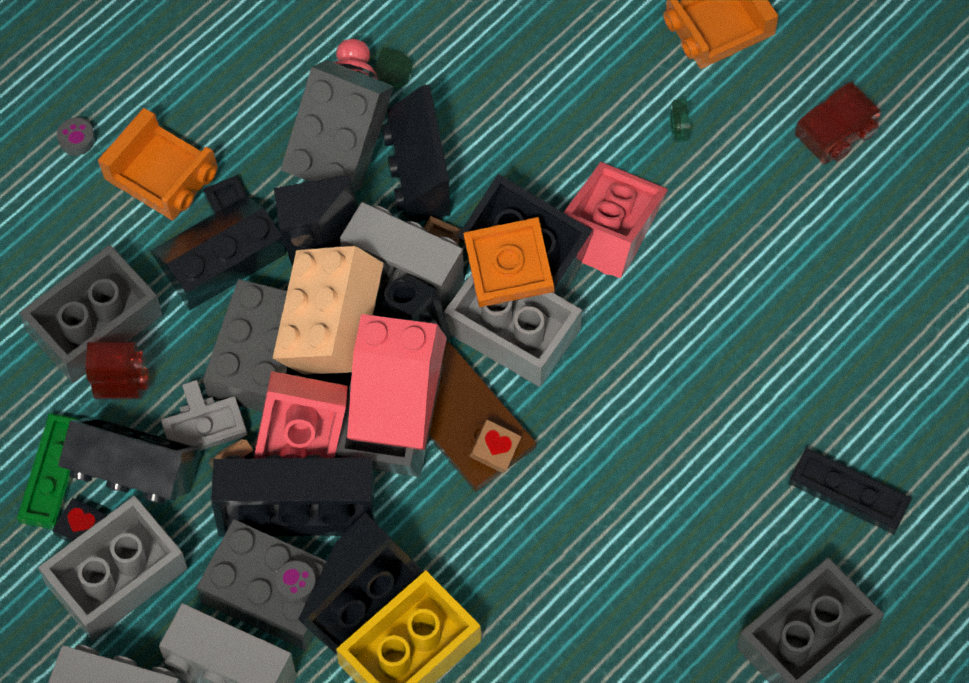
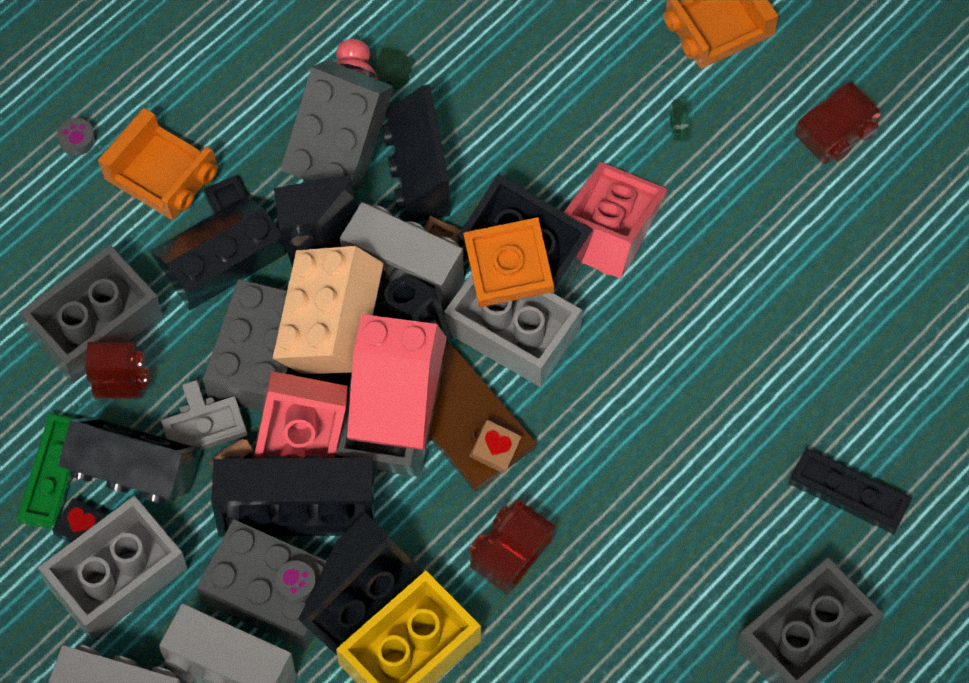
none -> clear red brick [469,500,556,595]

